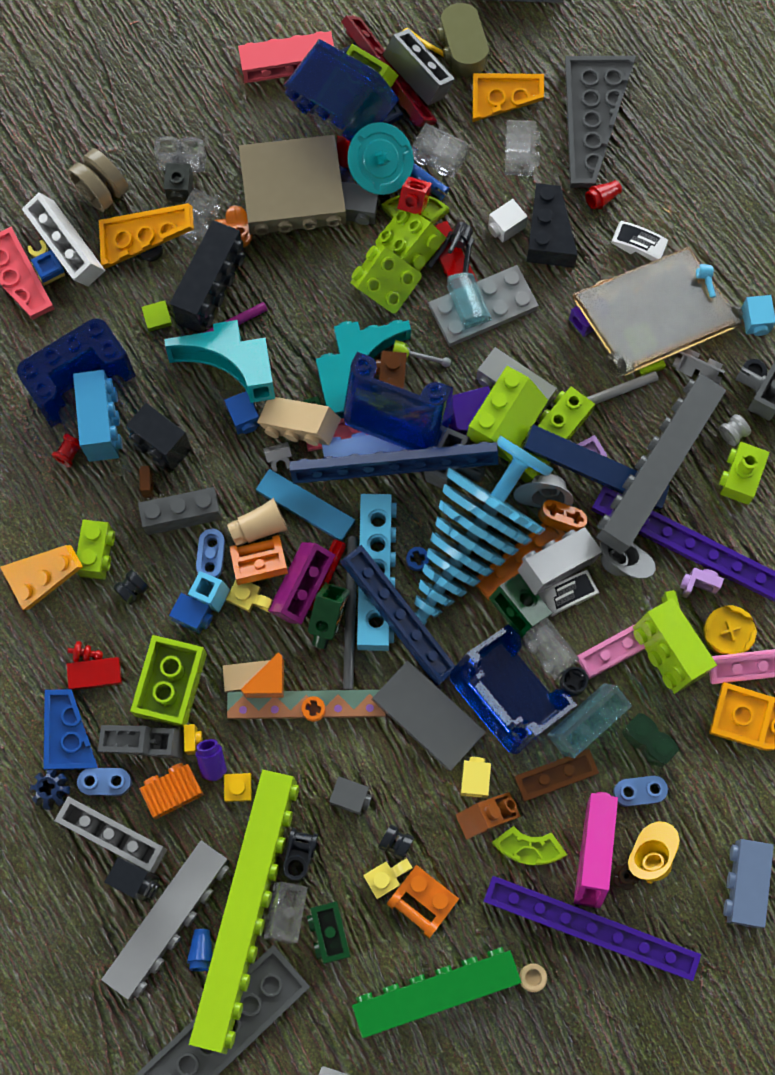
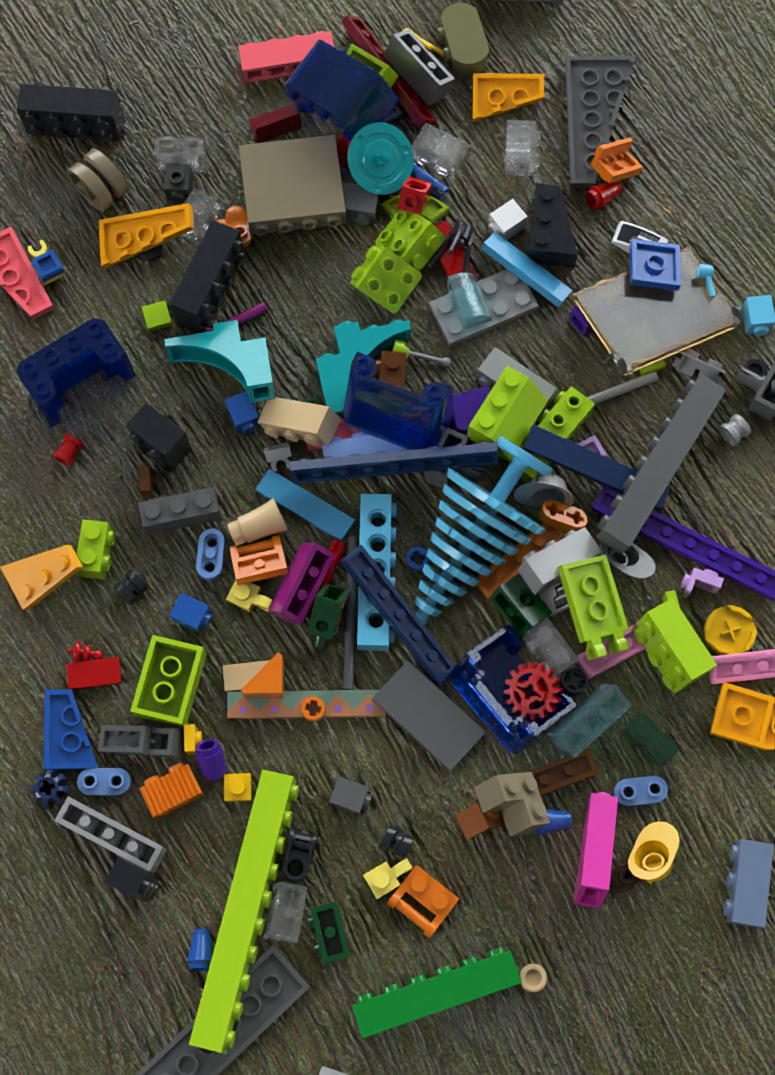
white brick [22,193,106,287] -> none
dark azure brick [73,370,122,462] -> none
light grey brick [101,840,230,1000] -> none
medium azure brick [188,571,230,613] -> none
light yellow brick [460,757,491,799] -> none
dark purple plate [483,876,701,981] -> none
lime tile [491,826,567,866] -> none
lime brick [718,442,770,505] -> none
none -> black brick [17,83,125,142]
none -> dark red panel [248,104,302,143]
none -> dark tan brick [474,772,550,837]
none -> dark azure tile [480,232,572,307]
none -> red gear [504,662,563,720]
none -> blue cone [533,809,571,835]
none -> lime tile [557,554,629,660]
none -> orange bracket [590,138,643,184]
none -> plate [629,239,681,291]

